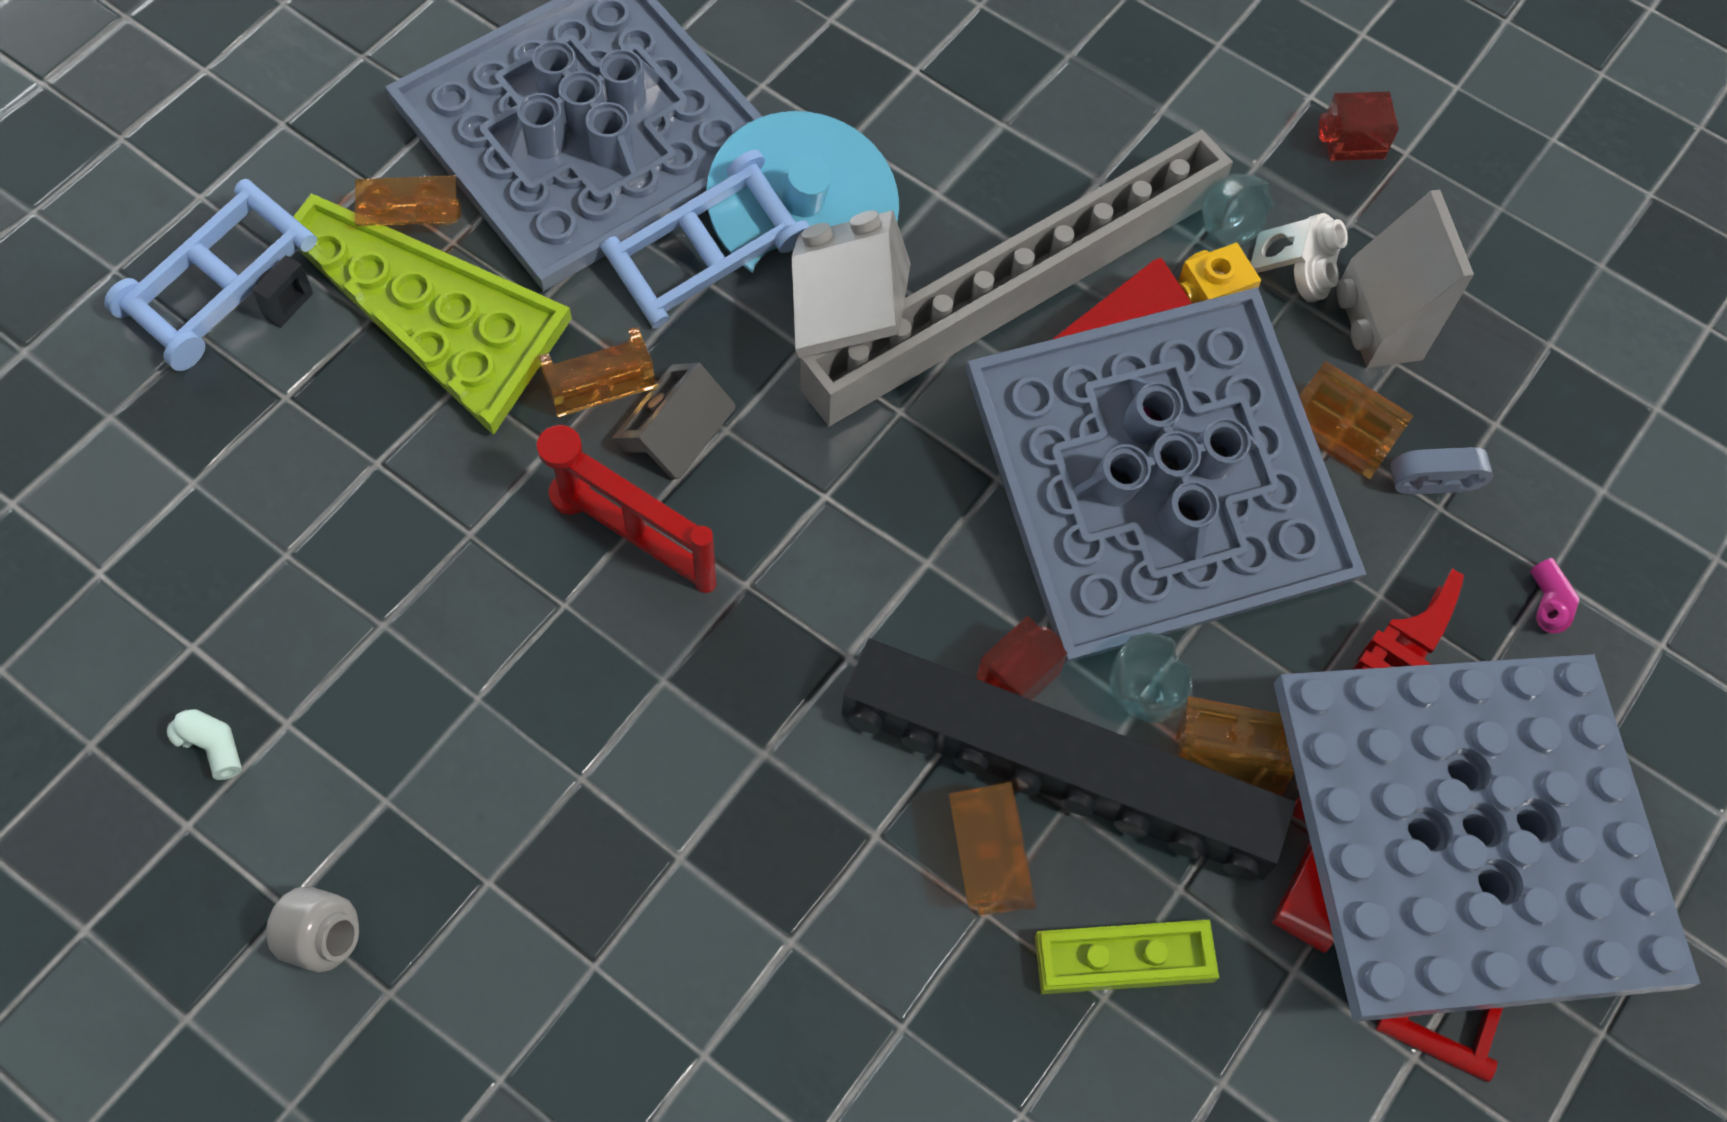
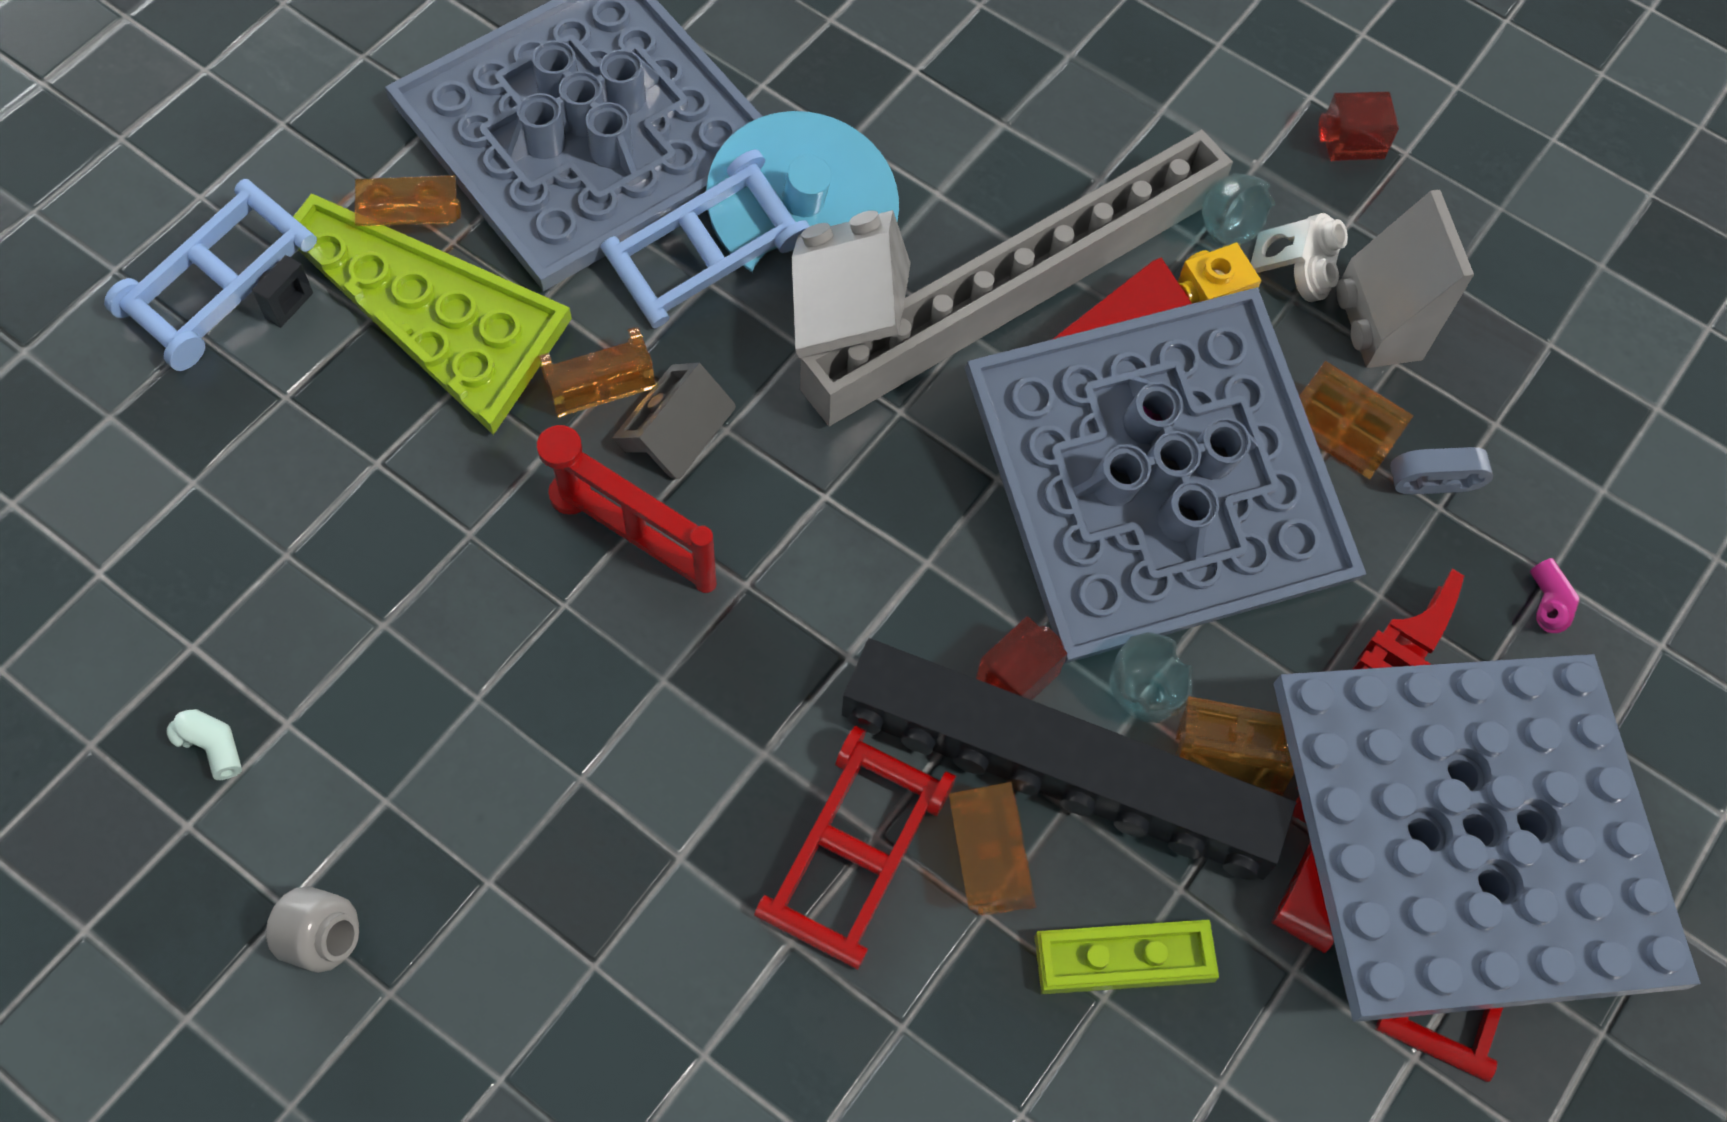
none -> red piece [754,726,957,970]

